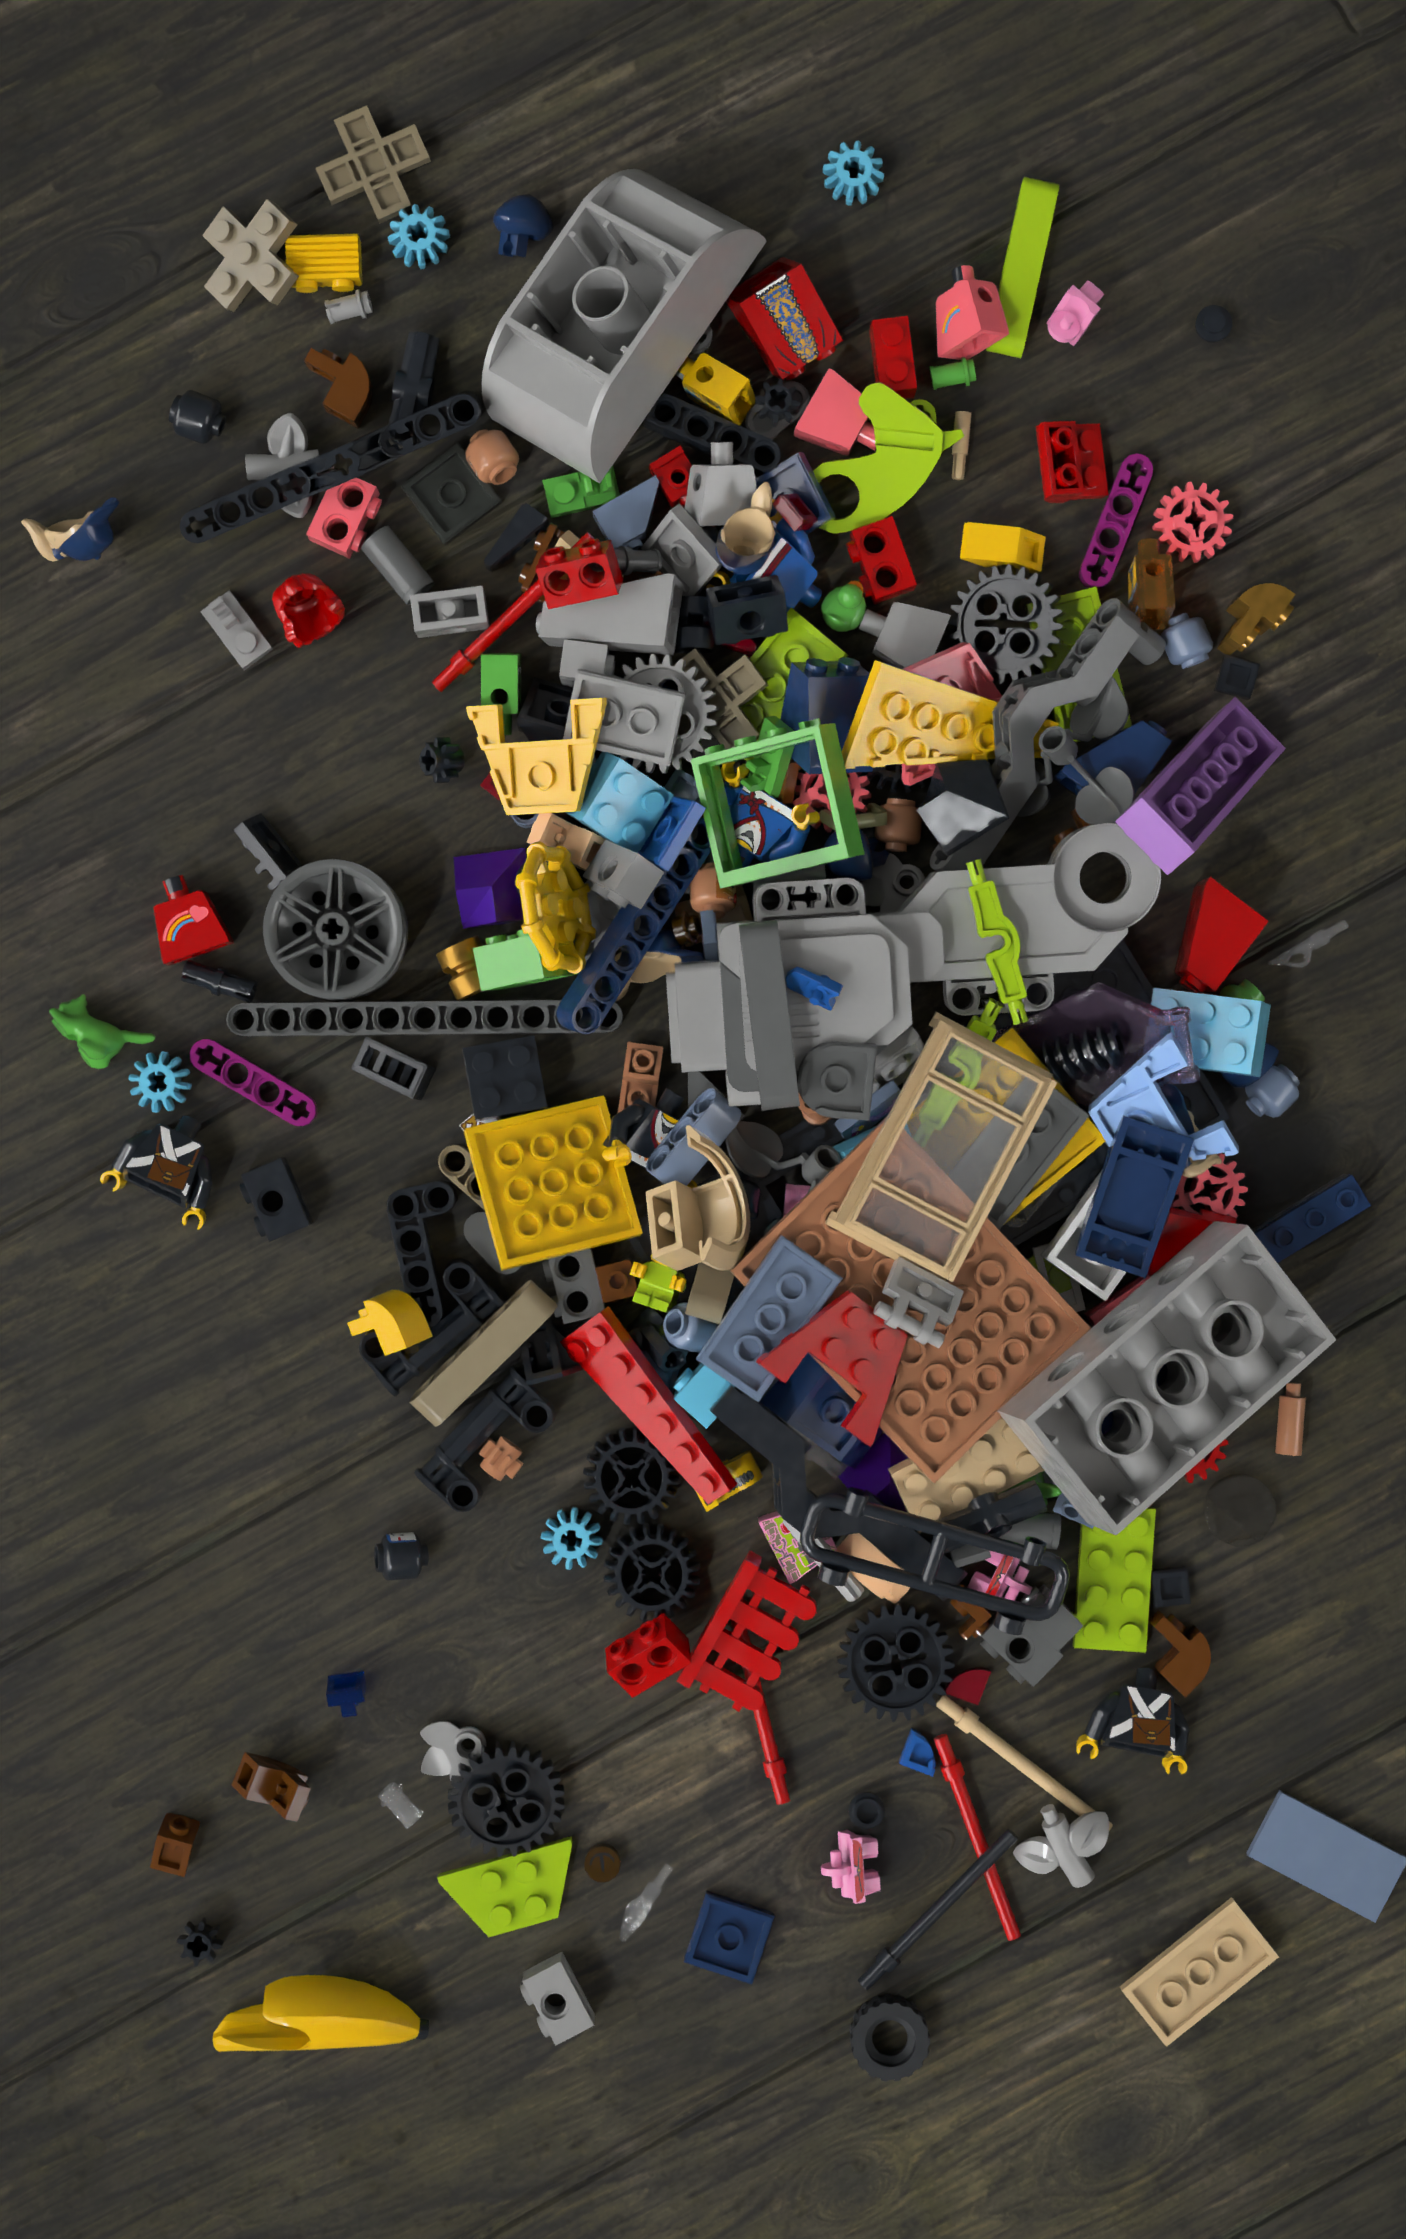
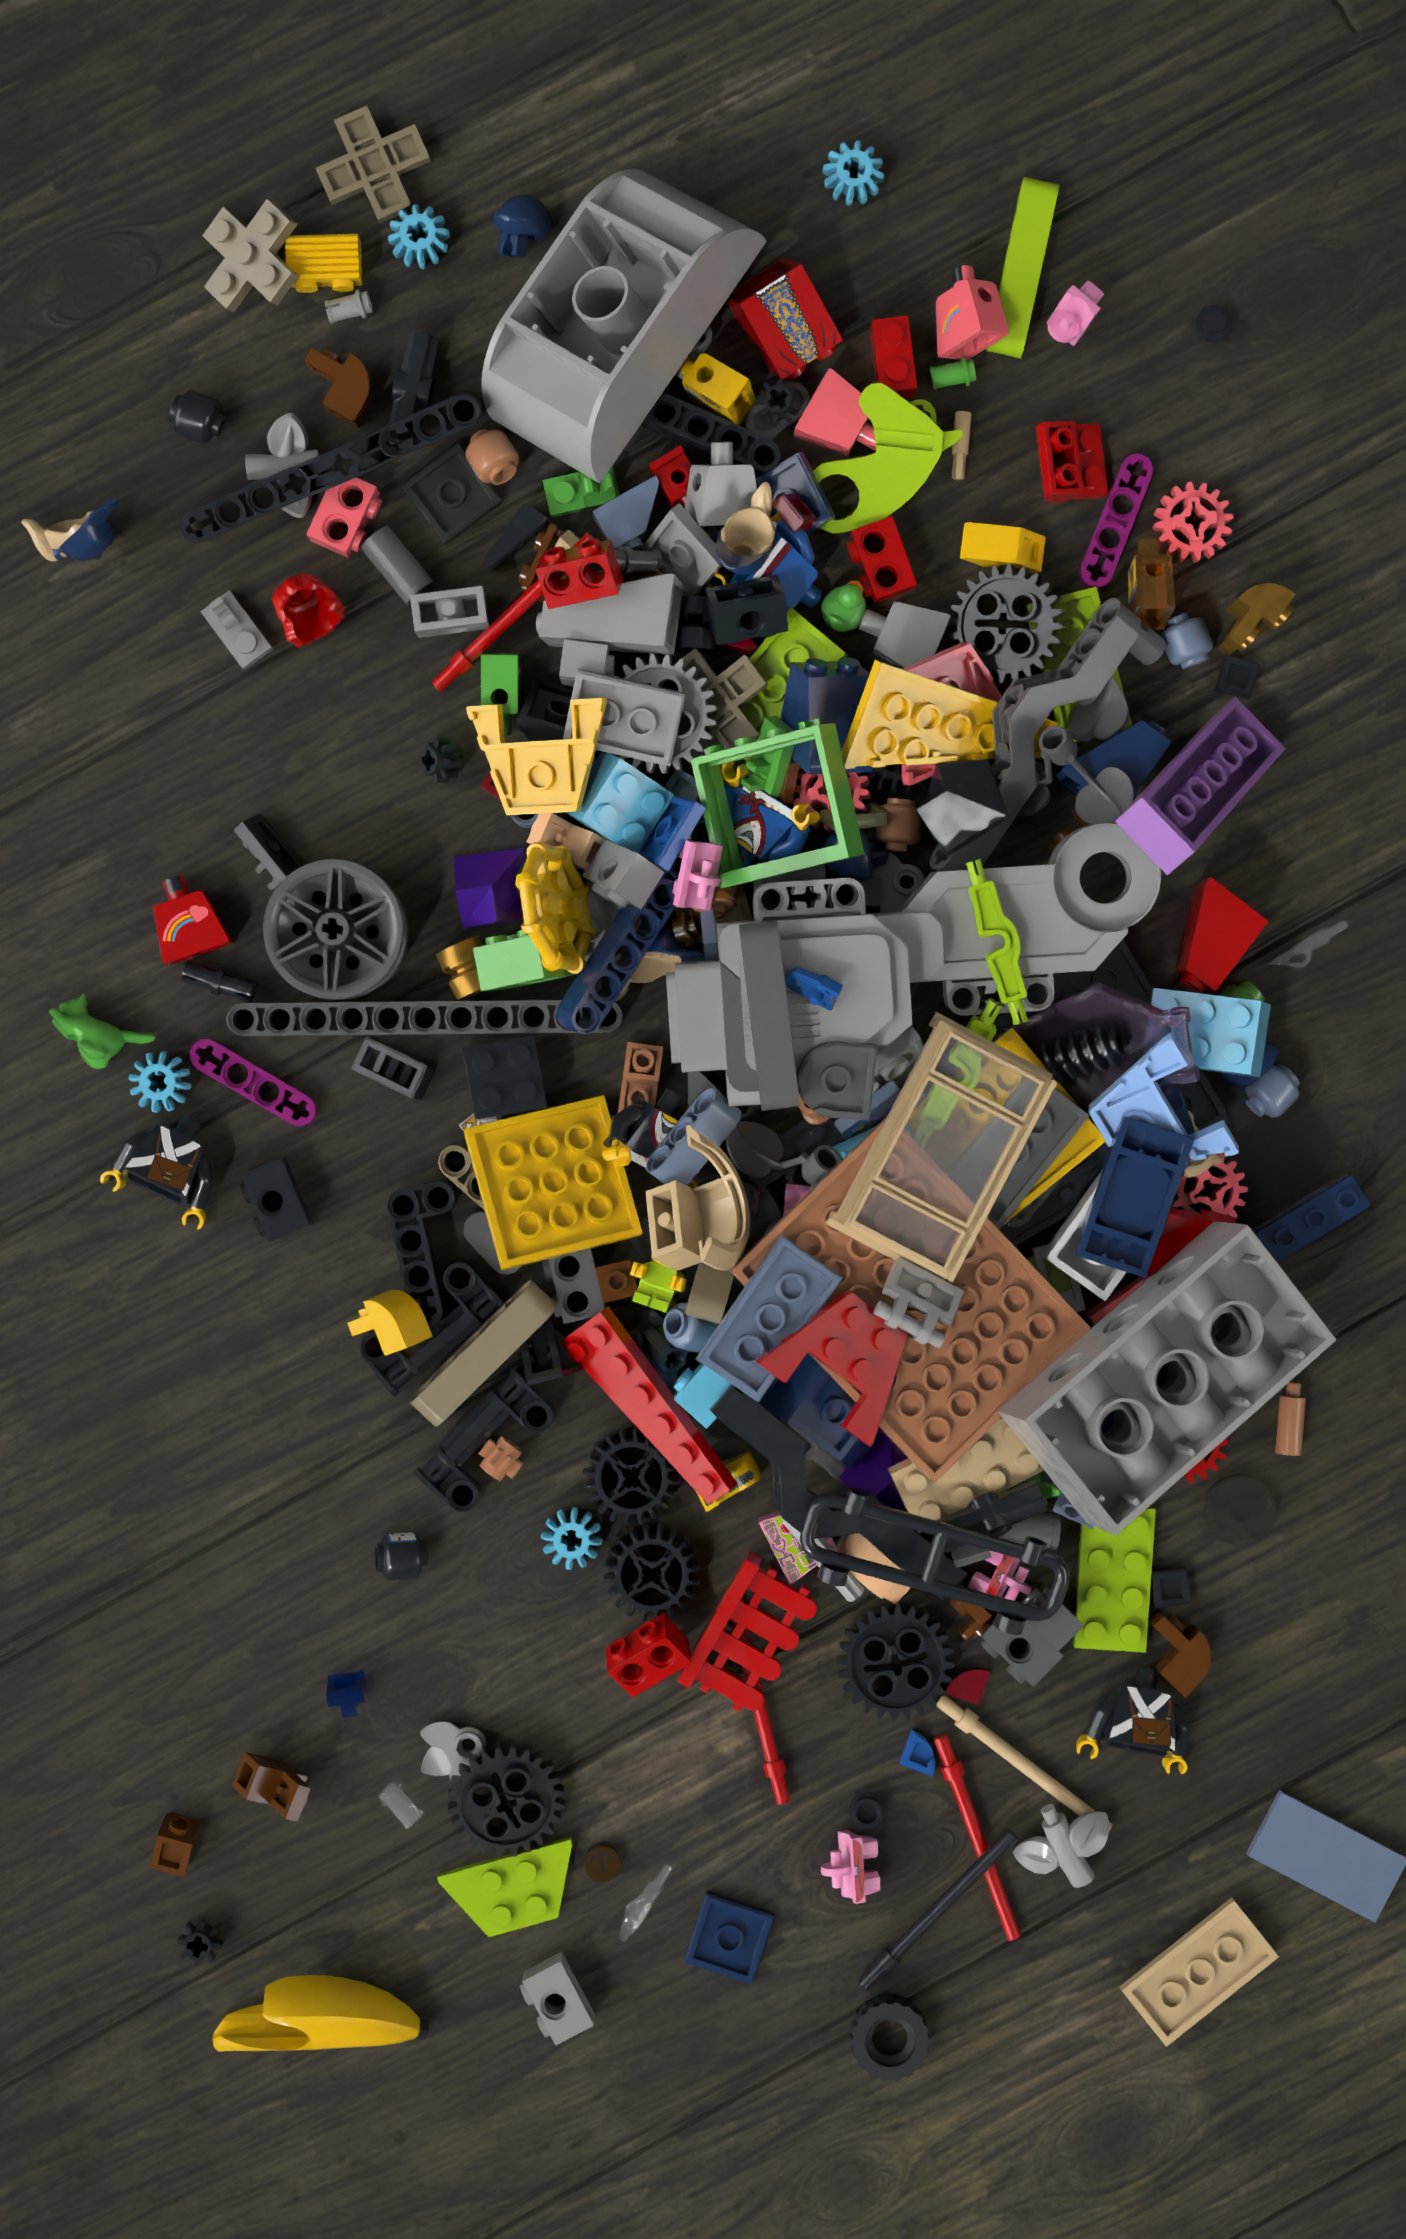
none -> bright pink hips [672,840,723,910]

